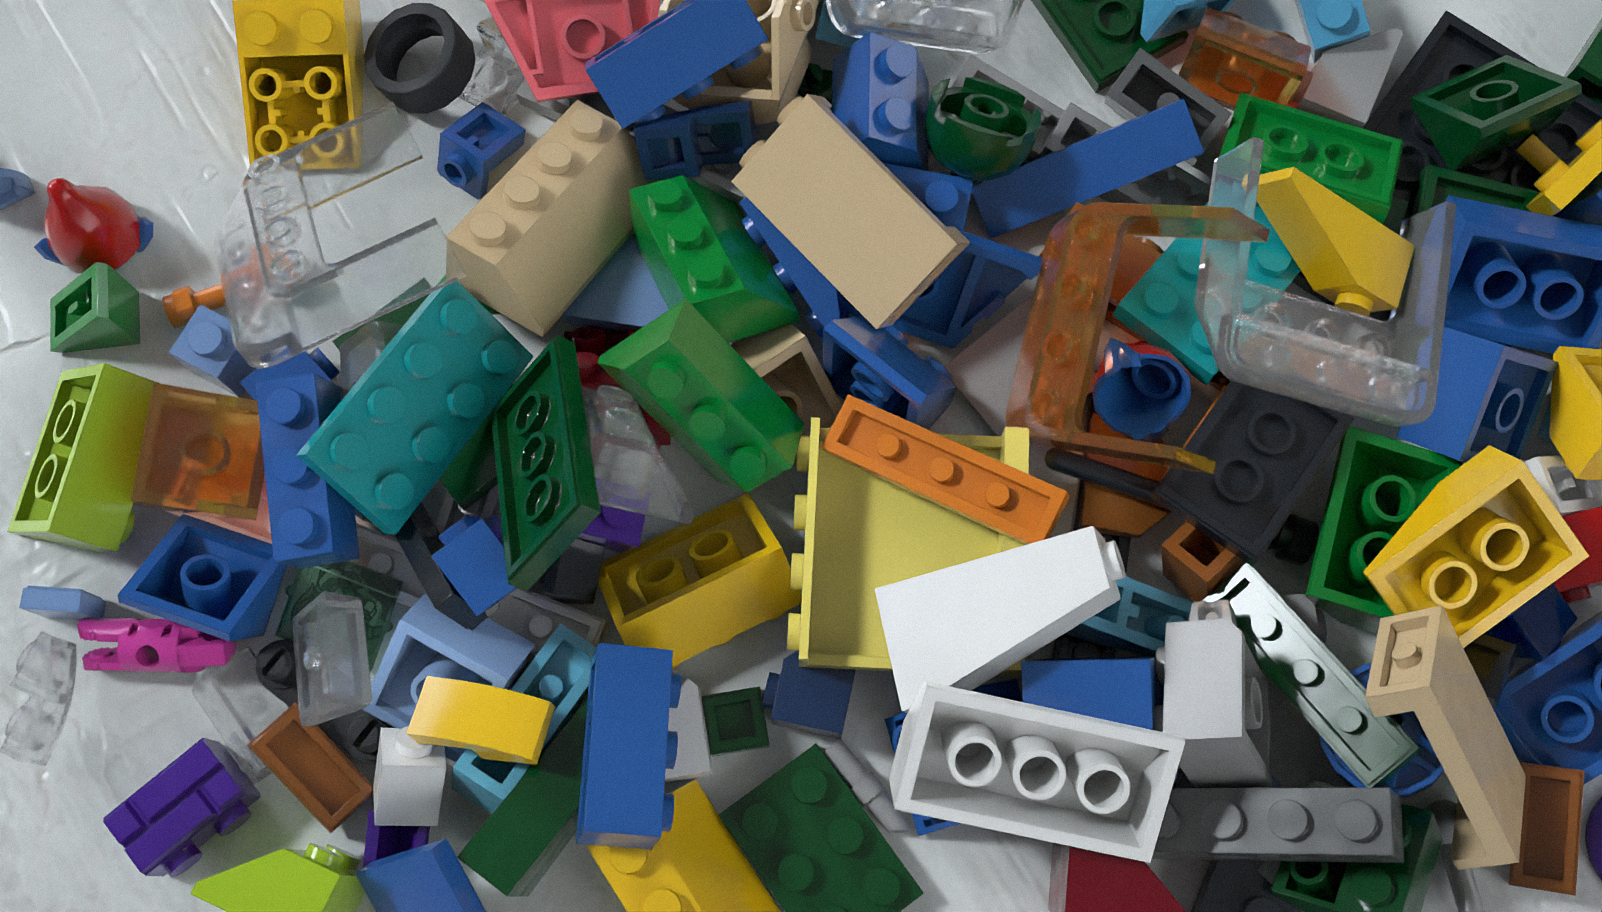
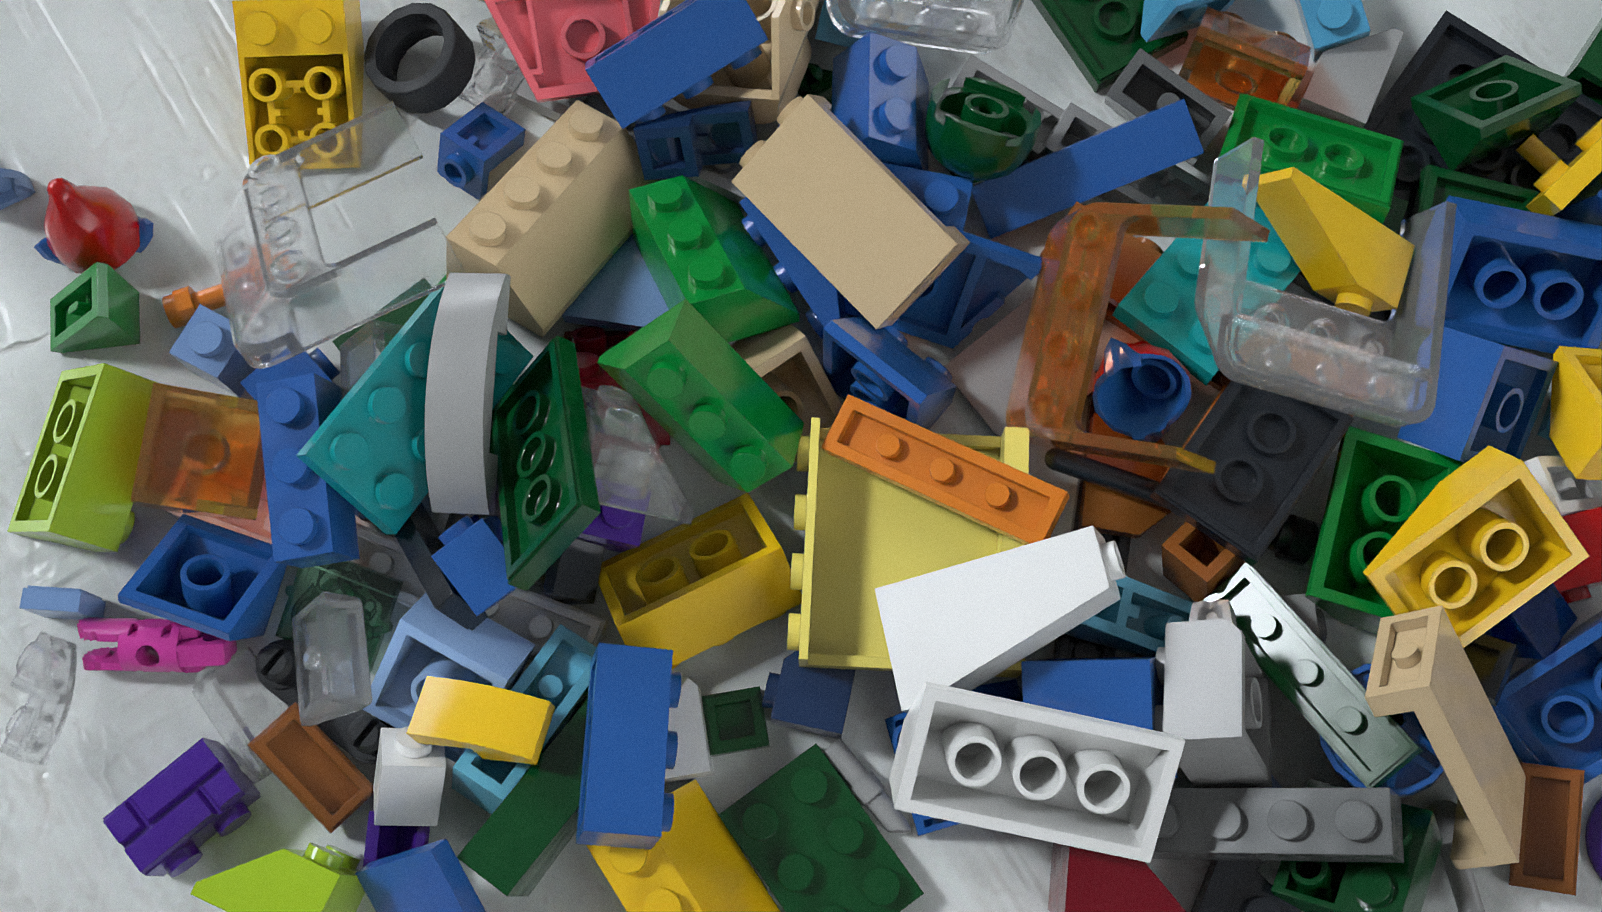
none -> light grey slope [425,273,511,516]

